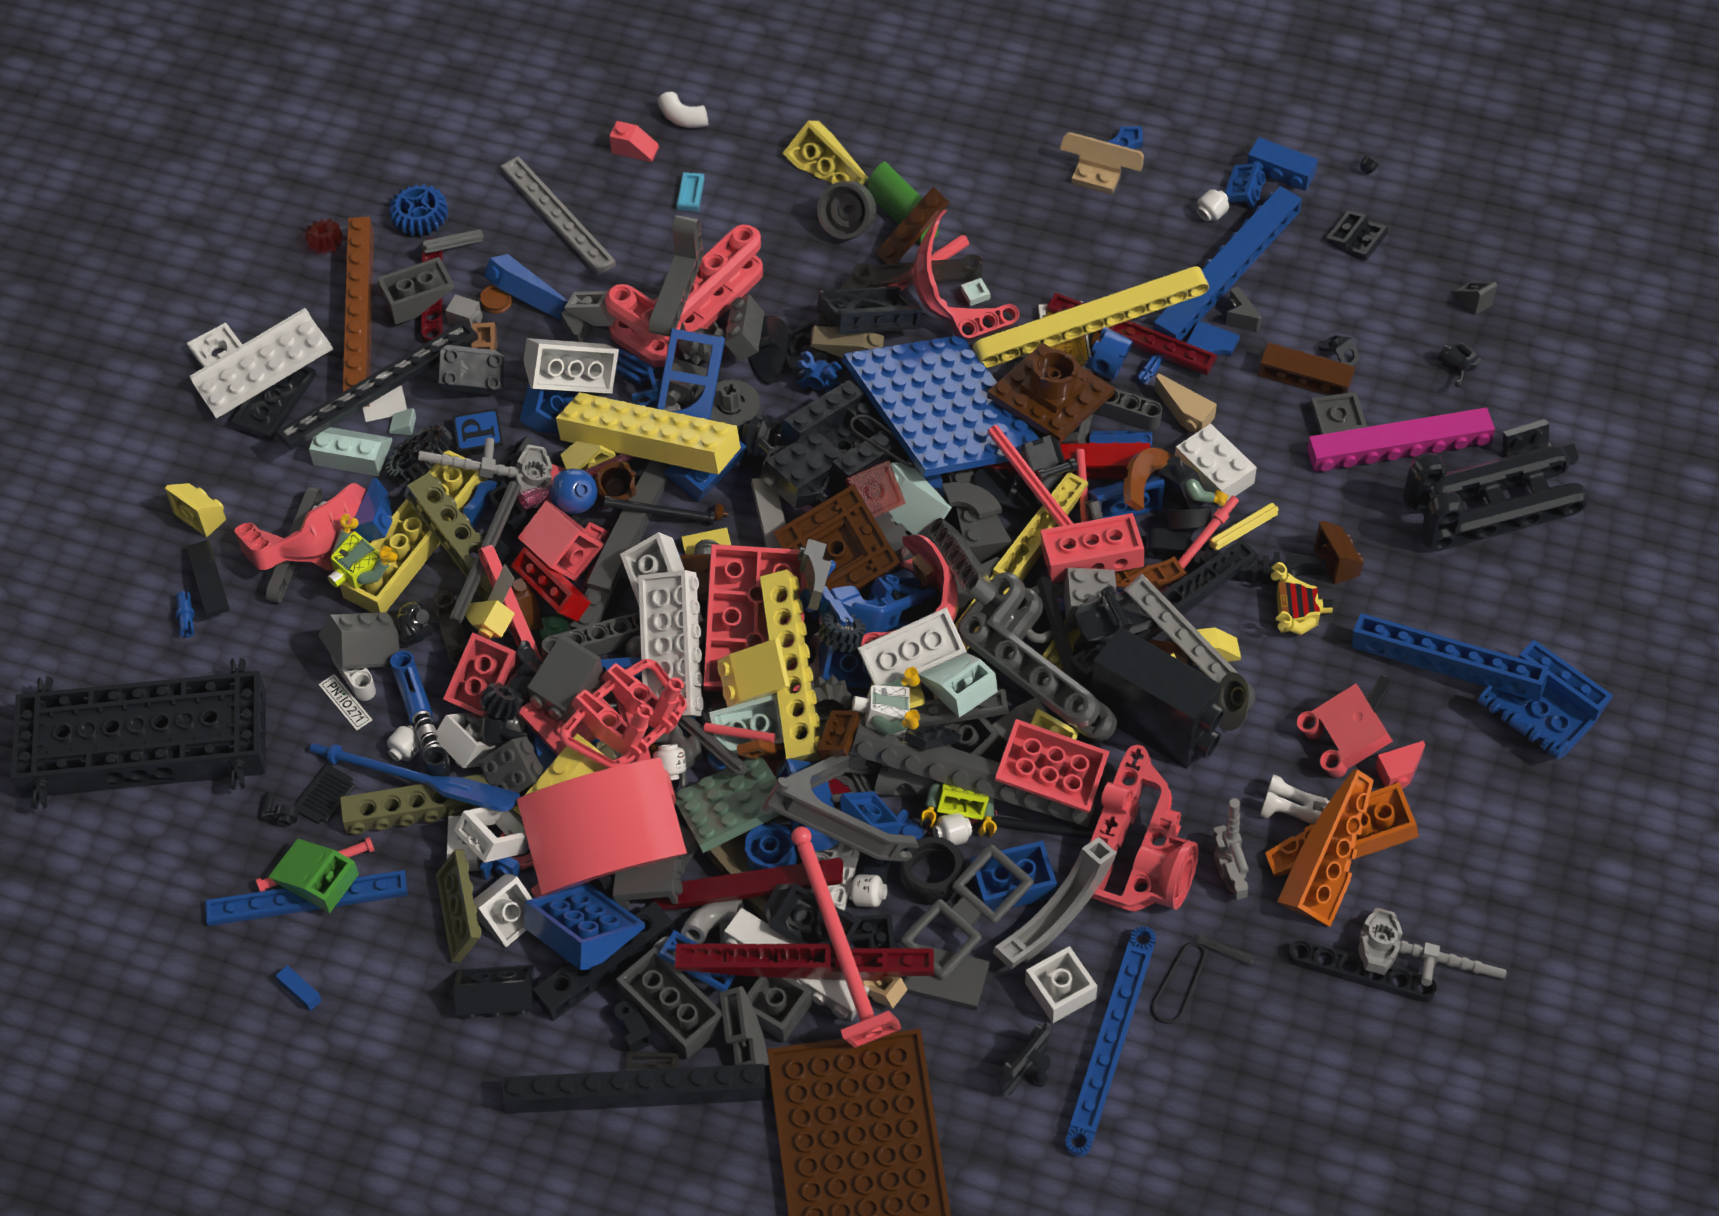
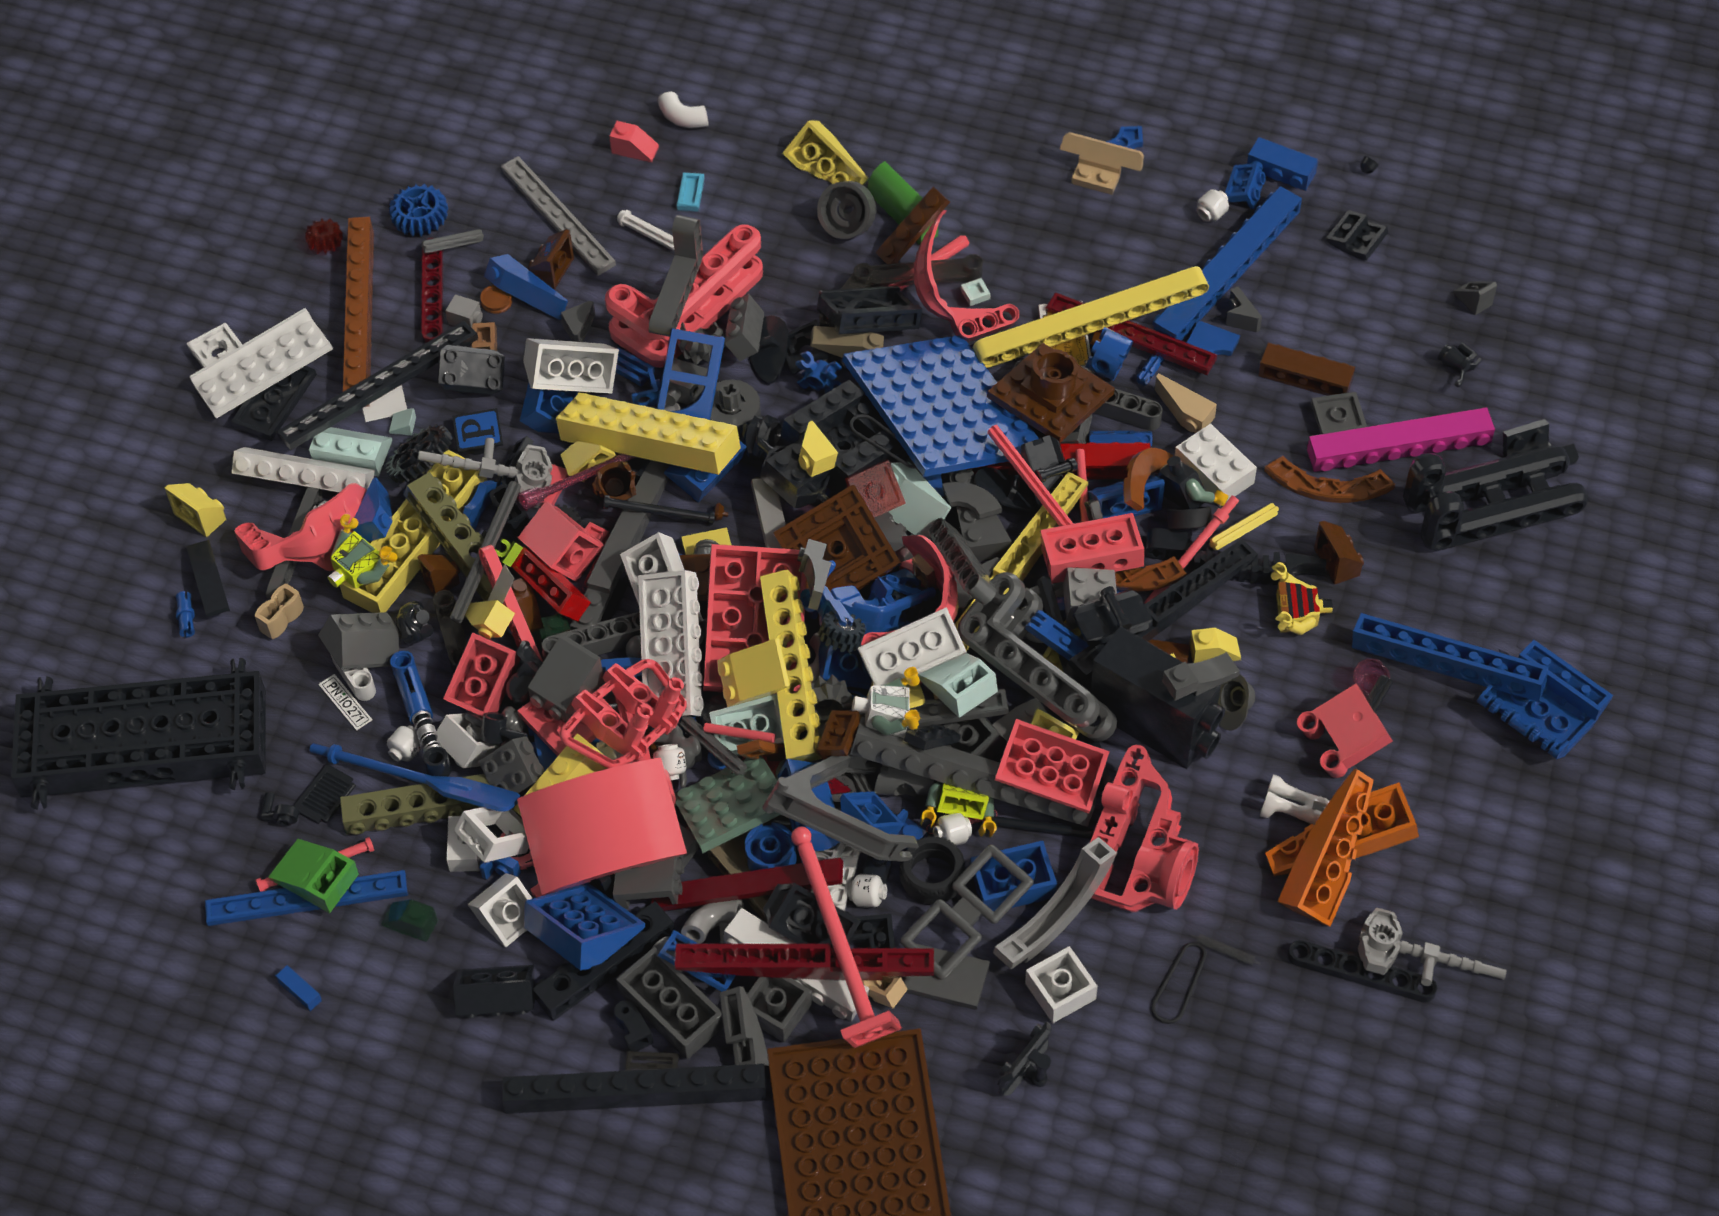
dark grey slope [377,257,455,325] -> none
olive plate [436,849,481,963] -> none
black gear [480,682,523,721] -> none
blue cylinder [549,468,597,515] -> none
light grey slope [564,291,616,326] -> none
blue plate [1065,926,1156,1157] -> none
light grey tile [1124,573,1238,683] -> none
light grey bar [1213,798,1249,900] -> none
black bracket [1318,335,1361,366] -> none
coral slope [1375,741,1425,789] -> none
none -> white brick [232,447,375,492]
none -> tan brick [255,584,304,639]
none -> clear green slope [381,899,438,942]
none -> reddish brown slope [417,554,460,598]
none -> lime tile [495,539,523,567]
none -> reddish brown slope [528,229,574,290]
none -> white axle [617,210,674,250]
none -> light yellow slope [798,421,838,477]
none -> blue hinge [1025,610,1090,661]
none -> dark grey slope [1162,652,1240,701]
none -> dark orange tile [1264,456,1395,503]
none -> clear pink hair [1353,658,1391,697]

